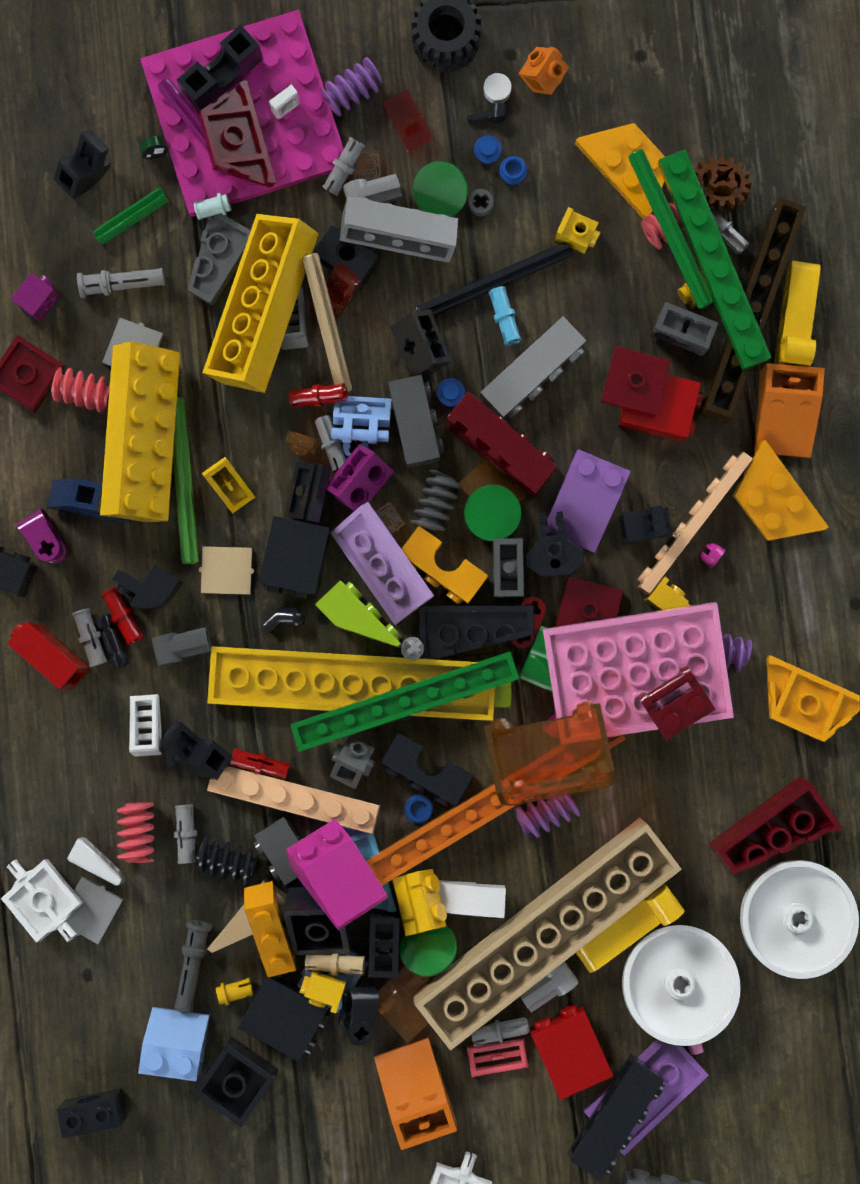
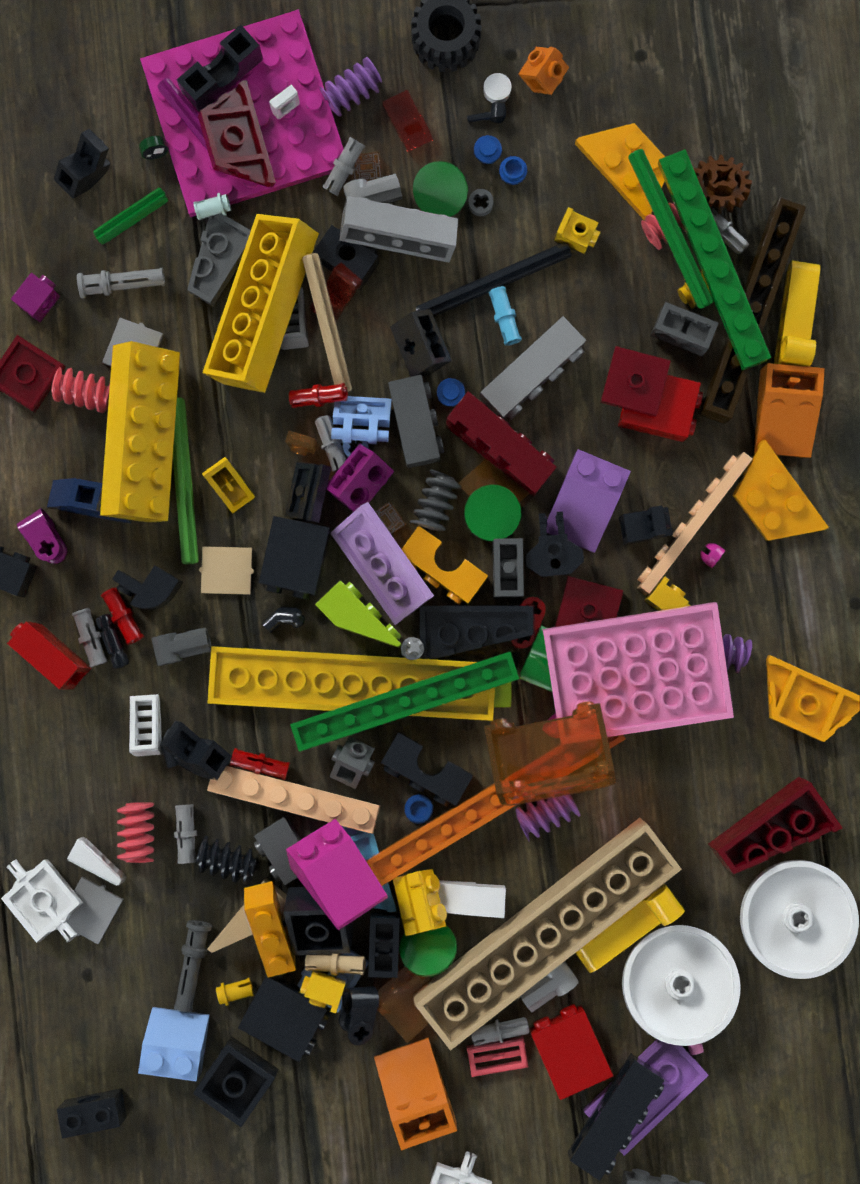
dark red plate [638,665,716,741] -> none

